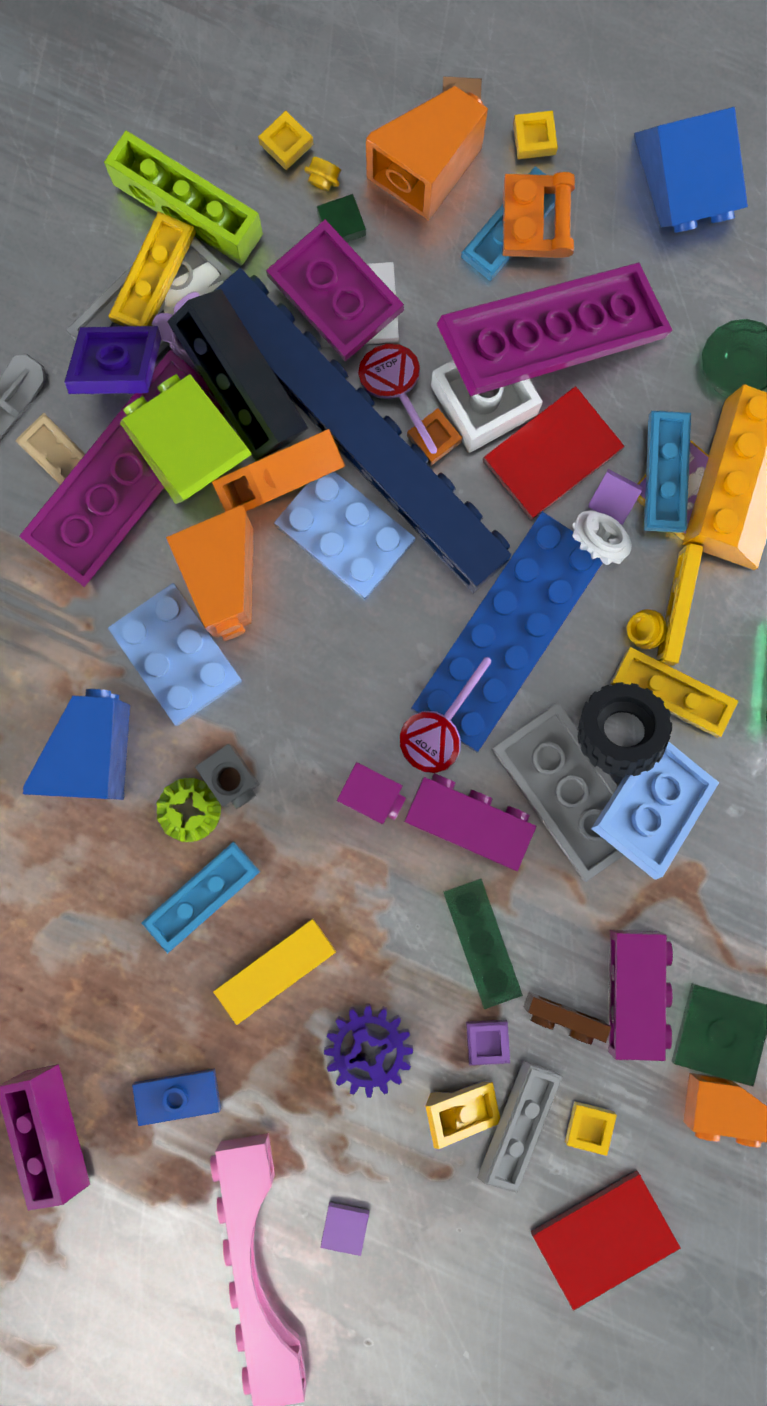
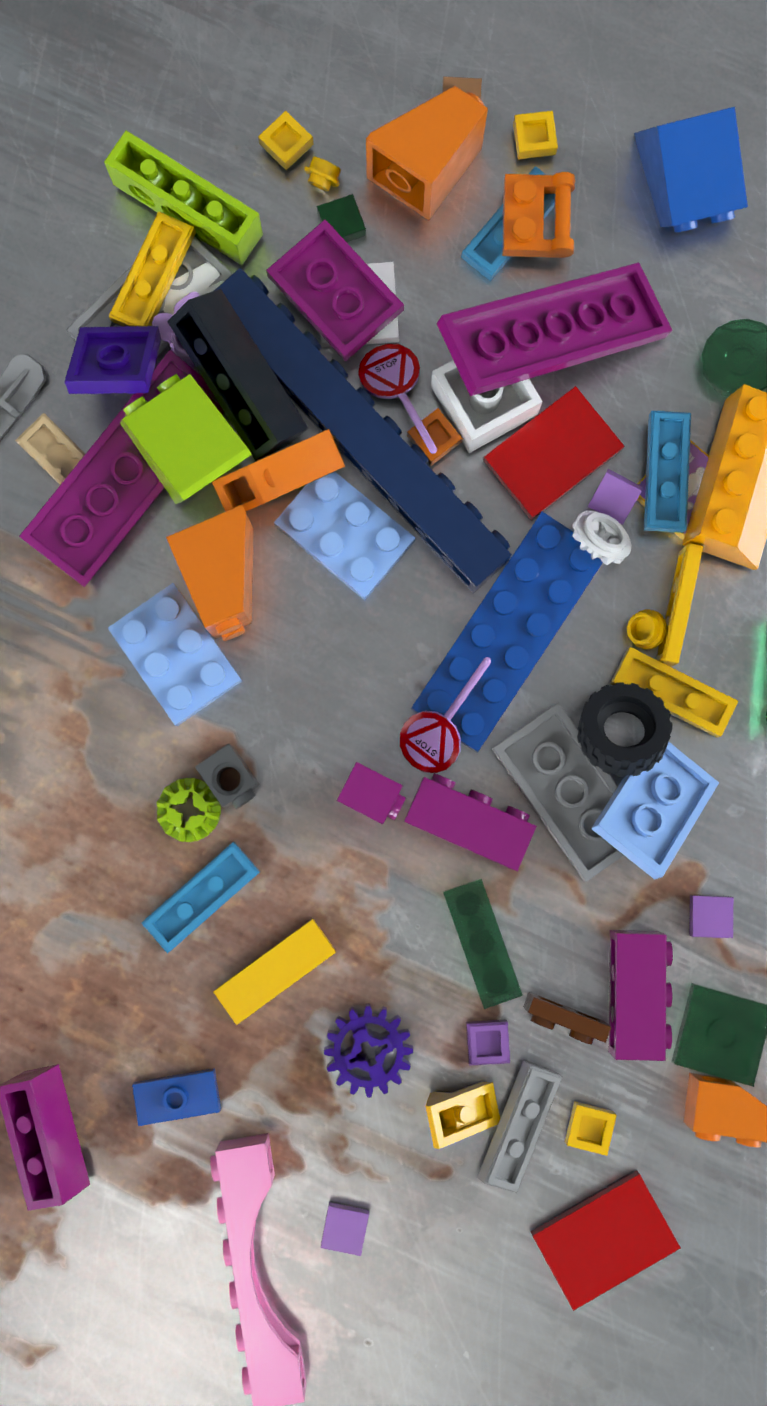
blue slope [23,689,130,800] -> none
none -> medium lavender tile [689,895,734,938]

